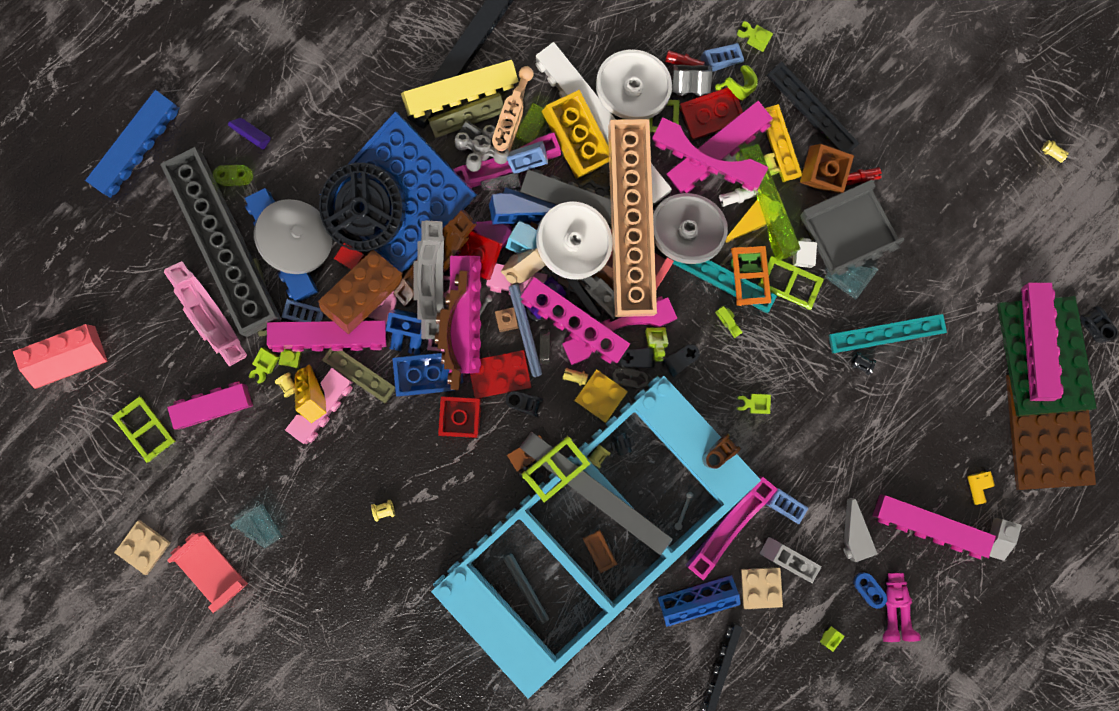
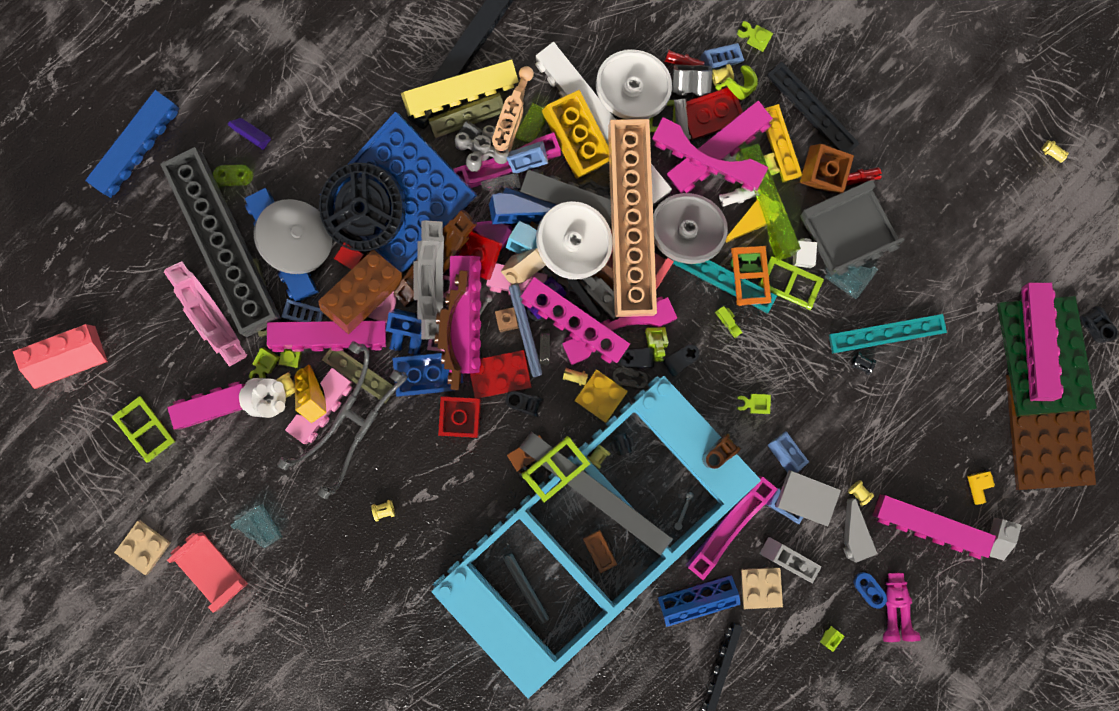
none -> white brick [239,378,286,418]
none -> dark grey bar [277,341,408,499]
none -> light grey pin [674,99,691,157]
none -> light yellow bush [712,64,734,86]
none -> medium blue slope [768,431,809,473]
none -> light grey tile [775,470,841,526]
none -> light yellow bush [848,480,874,506]

